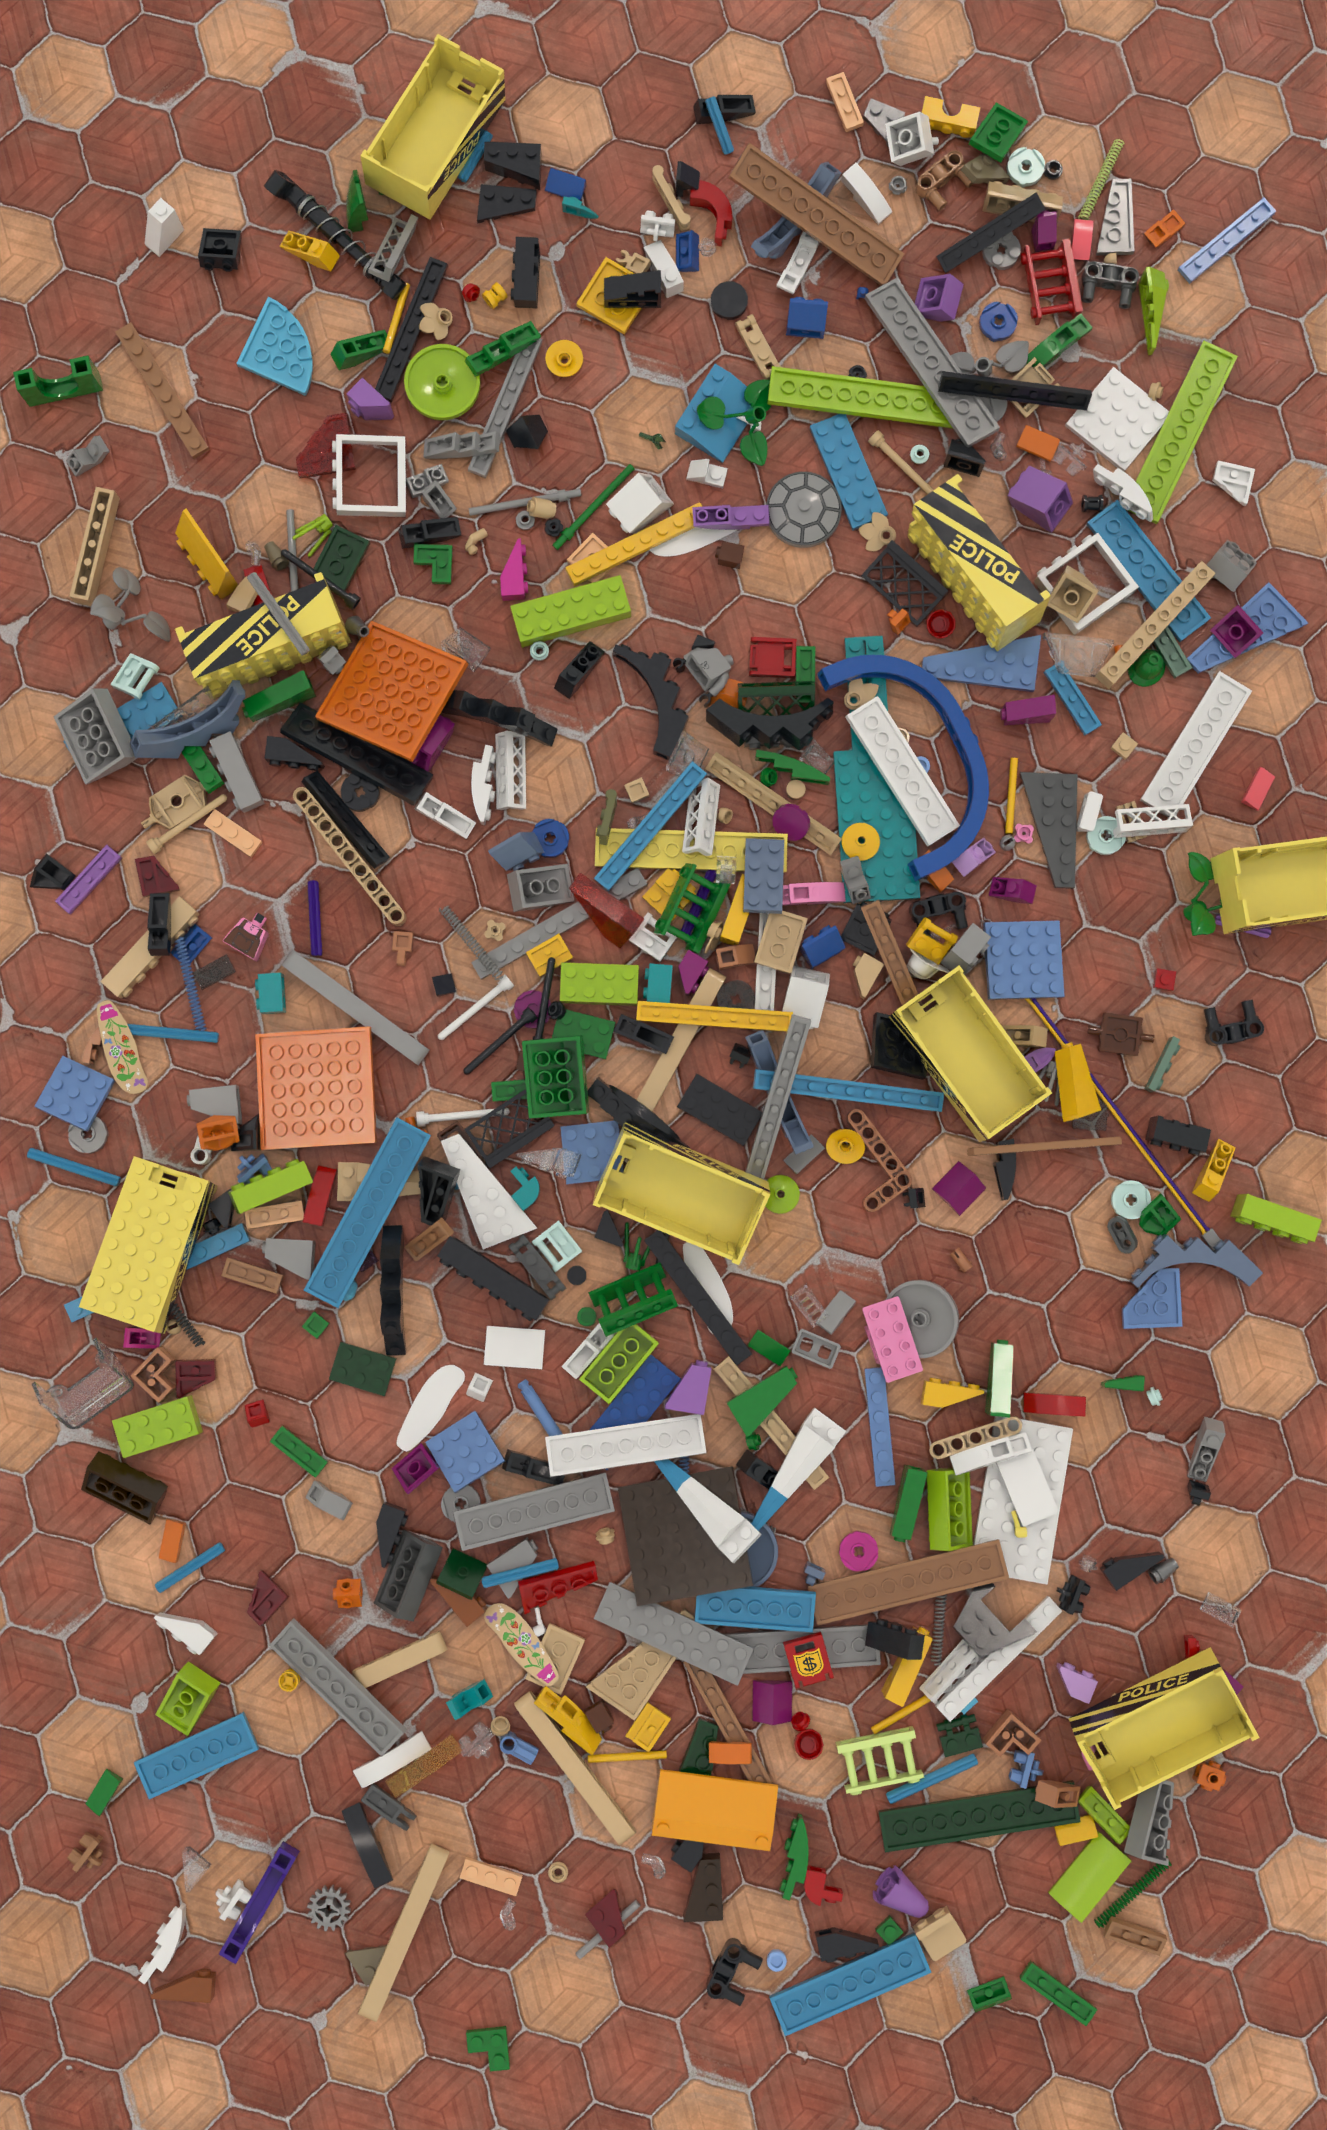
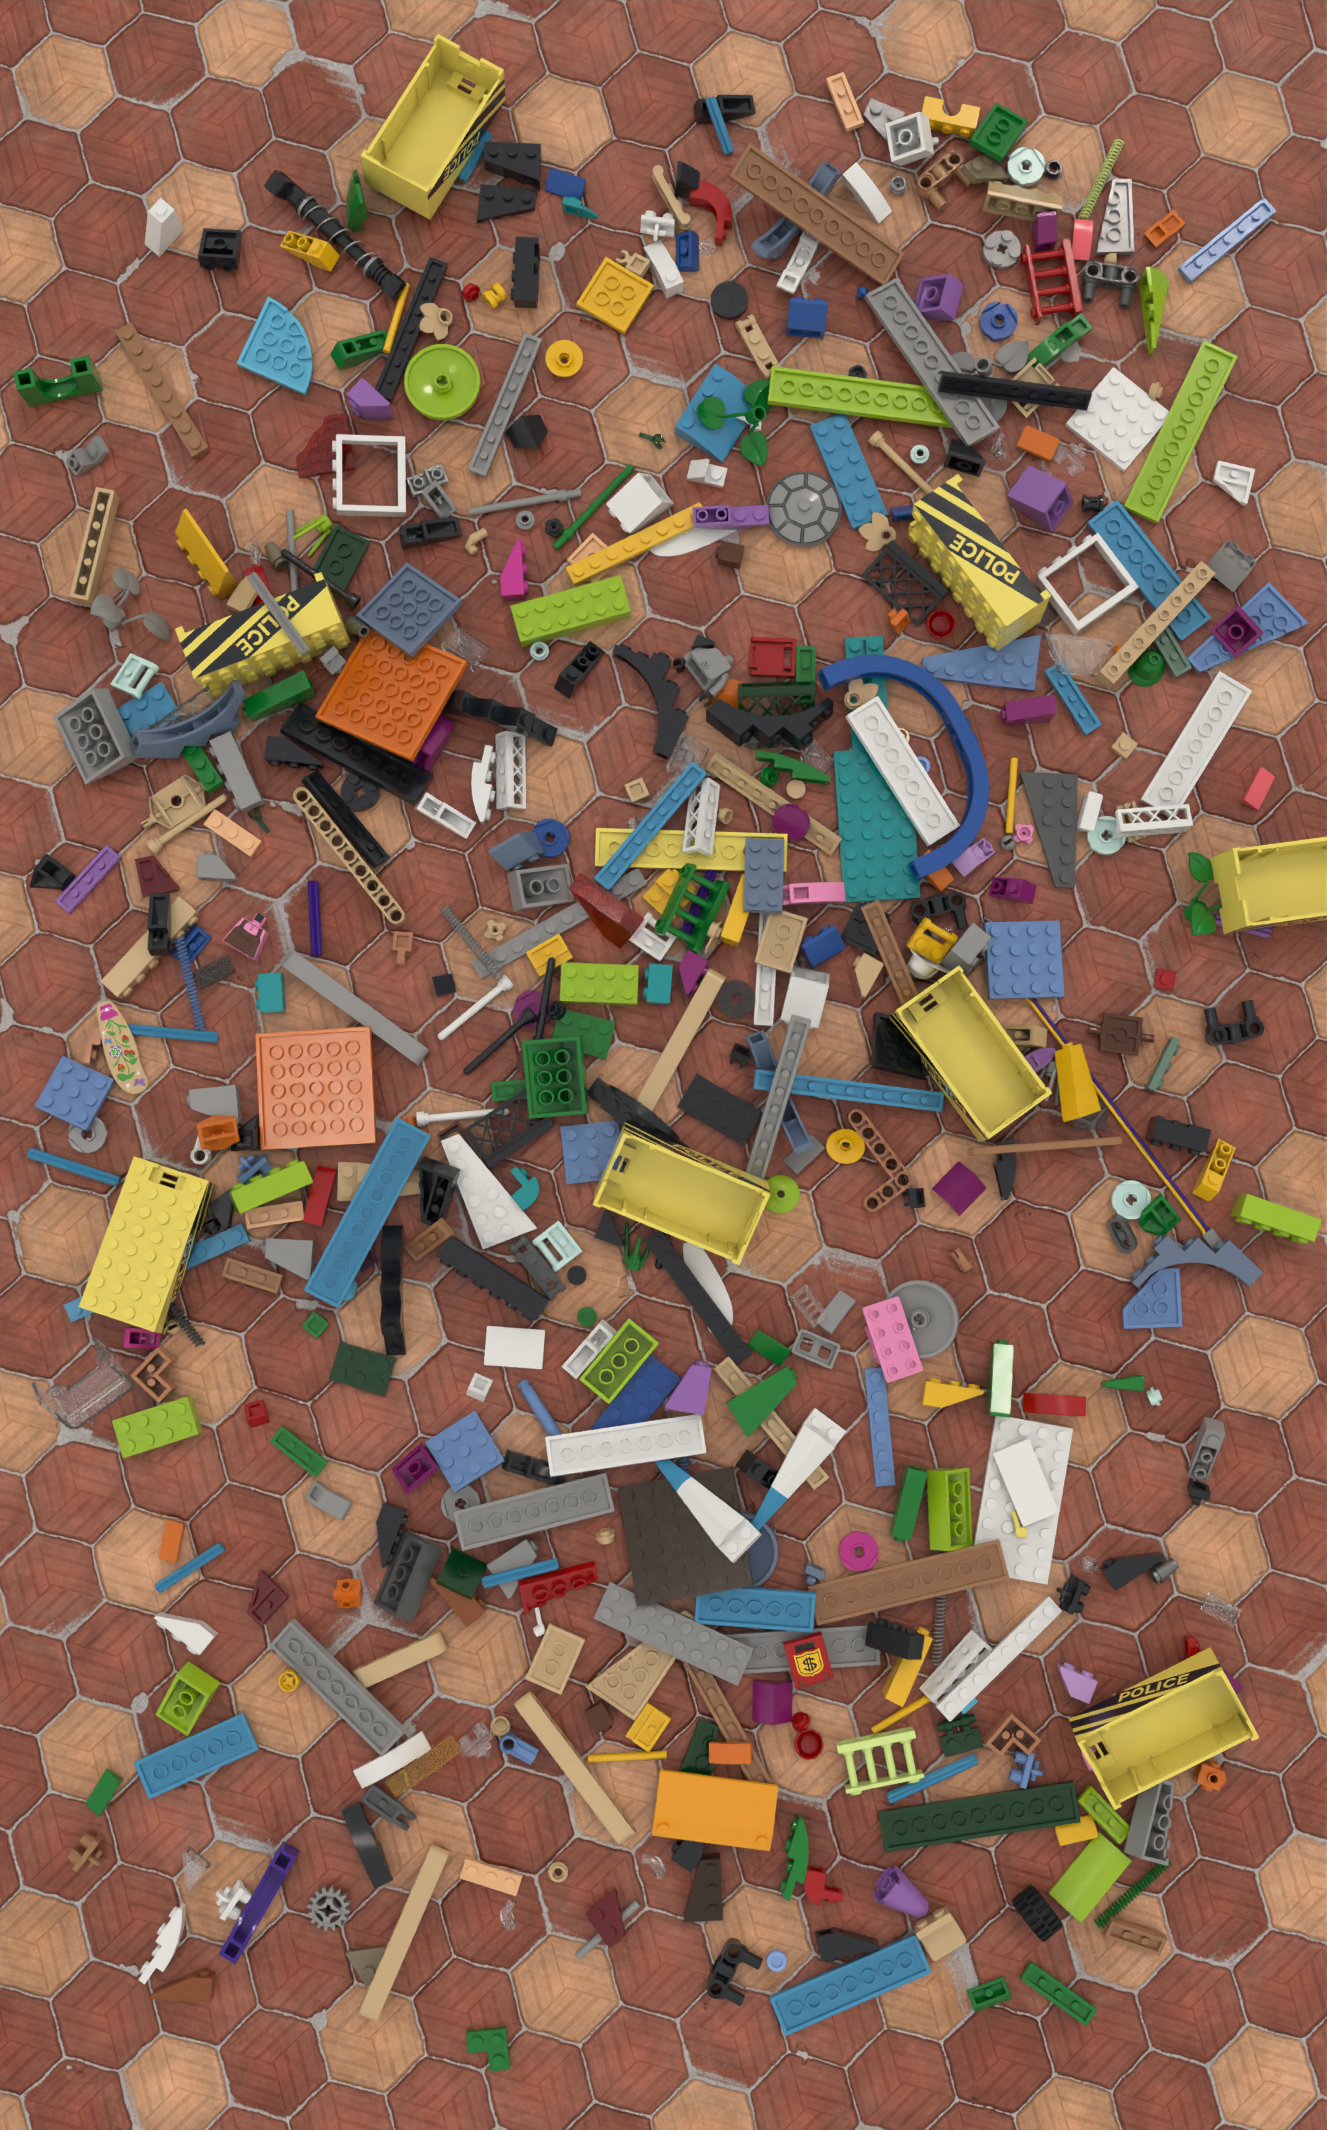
dark brown slope [81,1451,168,1525] -> none
dark red wing [175,1359,216,1399] -> none
light grey fence [368,214,418,282] -> none
white sticker [396,1365,465,1452] -> none
green plate [413,544,453,585] -> none
light grey slope [424,431,500,459] -> none
teal brick [446,1679,493,1720] -> none
green slope [465,321,541,377] -> none
tan sticker [484,1603,559,1687] -> none
clear slope [516,1148,581,1179] -> none
tan brick [527,497,556,519] -> none
yellow slope [534,1686,602,1756] -> none
green fence [588,1262,678,1337] -> none
olive plate [596,789,617,845] -> none
black wedge [604,270,661,308] -> none
black slope [613,1014,674,1054] -> none
yellow plate [636,1001,793,1032] -> none
nougat slope [715,944,756,971] -> none
clear slope [716,856,736,884] -> none
green plate [745,1432,762,1451] -> none
light grey slope [840,856,871,904] -> none
yellow dish [842,823,880,861] -> none
green plate [875,1915,904,1945] -> none
tan beam [929,1416,1023,1459] -> none
black plate [936,192,1046,273] -> none
white slope [950,1432,1032,1476] -> none
wing [953,1583,1037,1658] -> none
nougat slope [1035,1780,1081,1808] -> none
tan slope [1047,565,1099,623] -> none
white slope [1093,464,1153,522] -> none
none -> light grey slope [197,851,239,882]
none -> hand [248,808,270,834]
none -> sand blue plate [356,562,463,658]
none -> blue slope [890,505,914,522]
none -> black tyre [1012,1885,1063,1942]

